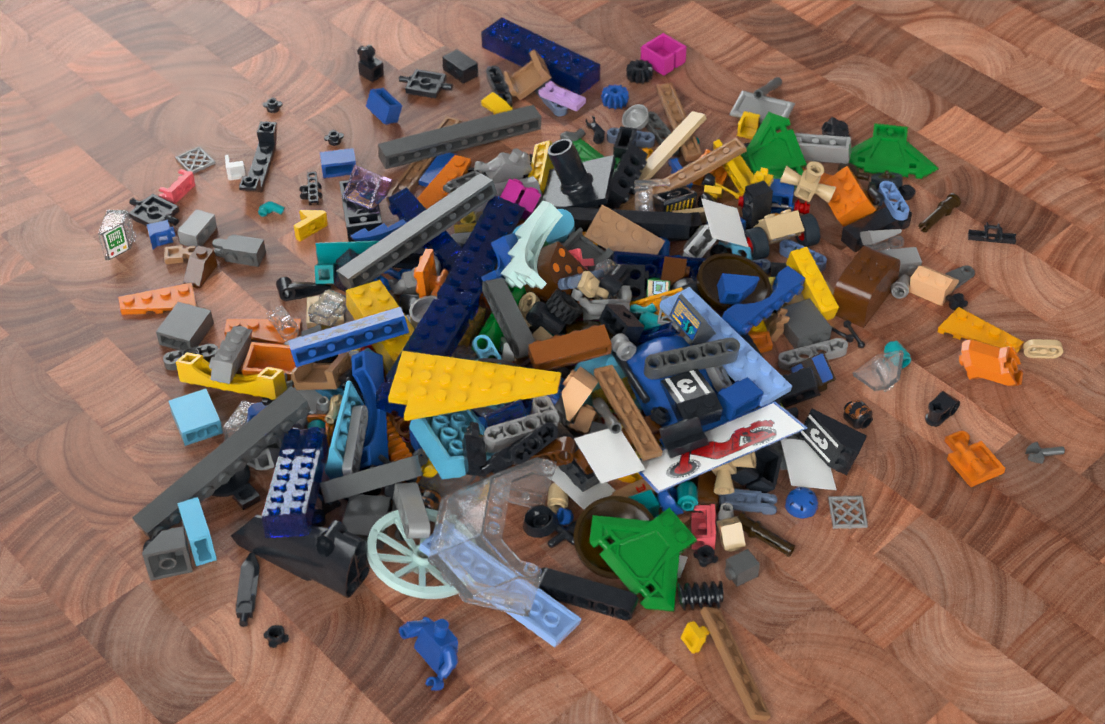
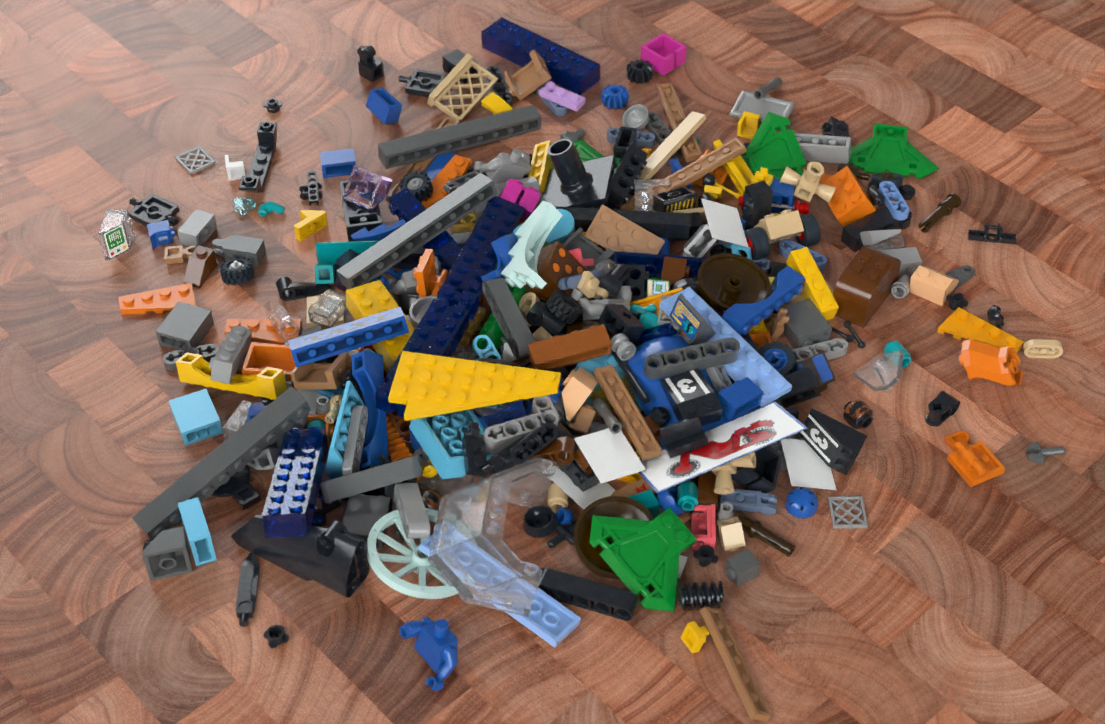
coral hinge [159,169,195,204] -> none
black plate [324,130,344,146] -> none
black arm [586,116,605,144] -> none
blue slope [717,273,759,304] -> none
none -> black wheel [219,257,254,286]
none -> clear light blue tile [232,197,255,216]
none -> black wheel [399,171,433,204]
none -> tan fence [427,53,498,121]
none -> wheel [759,342,797,375]
none -> black plate [987,305,1004,328]

